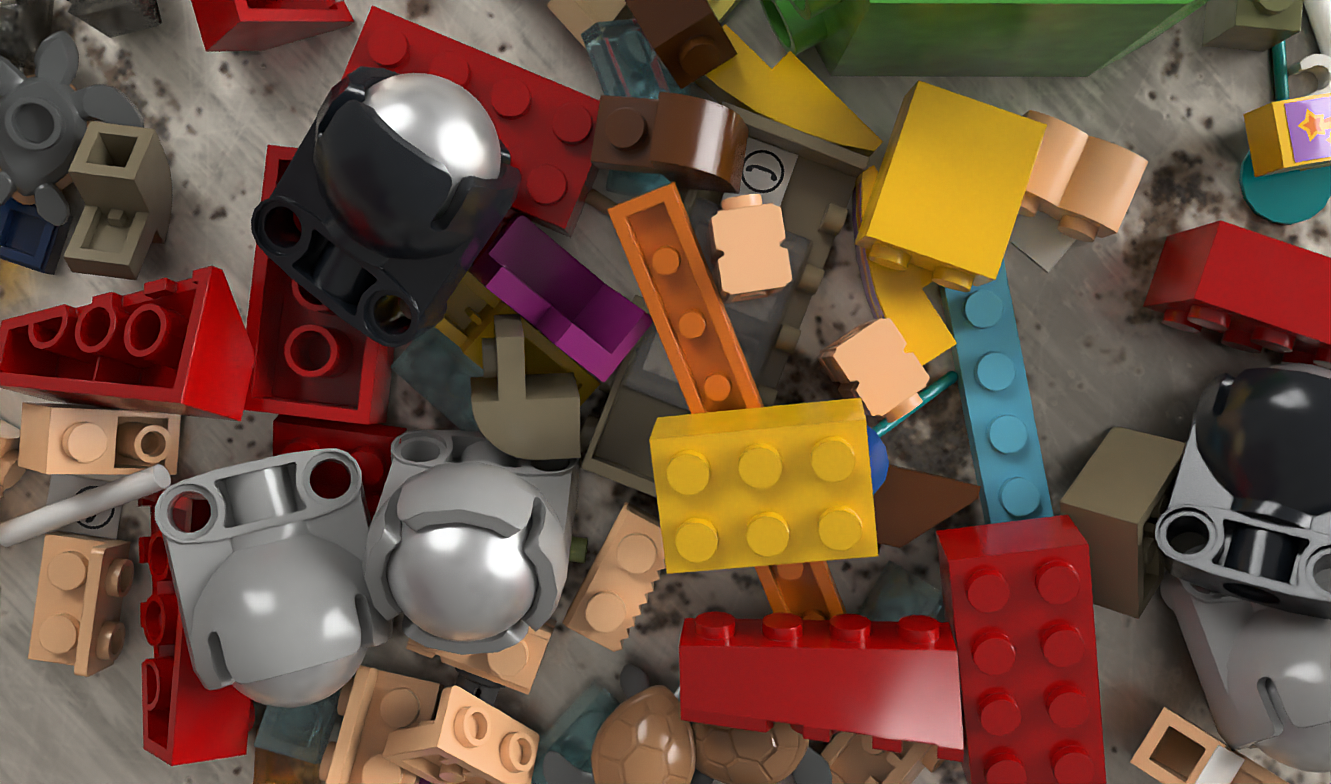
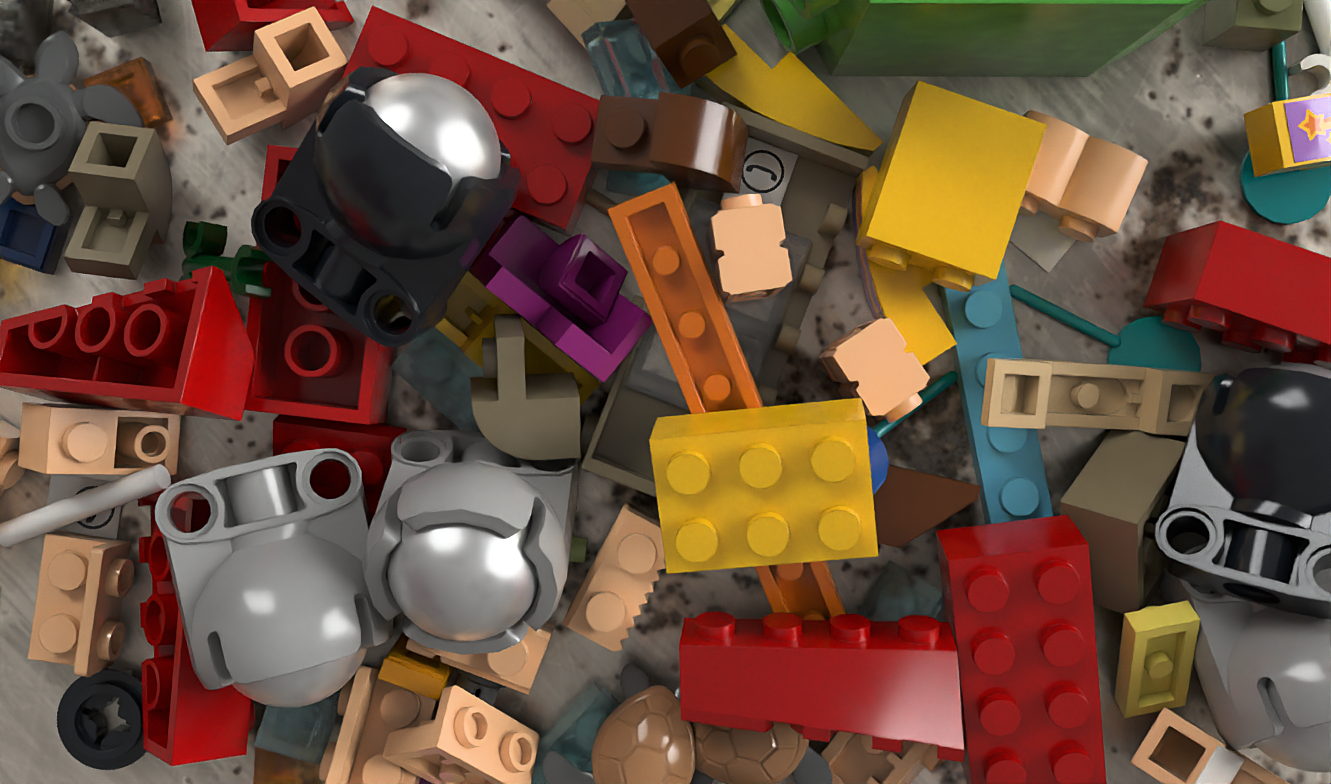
none -> black gear [57,668,147,770]
none -> clear orange tile [83,56,173,129]
none -> dark green bar [179,221,274,300]
none -> light nougat brick [193,6,349,146]
none -> light orange tile [378,632,455,701]
none -> magenta brick [538,233,628,327]
none -> tan slope [980,358,1216,436]
none -> teal piece [1009,284,1202,372]
none -> light yellow plate [1114,600,1200,718]

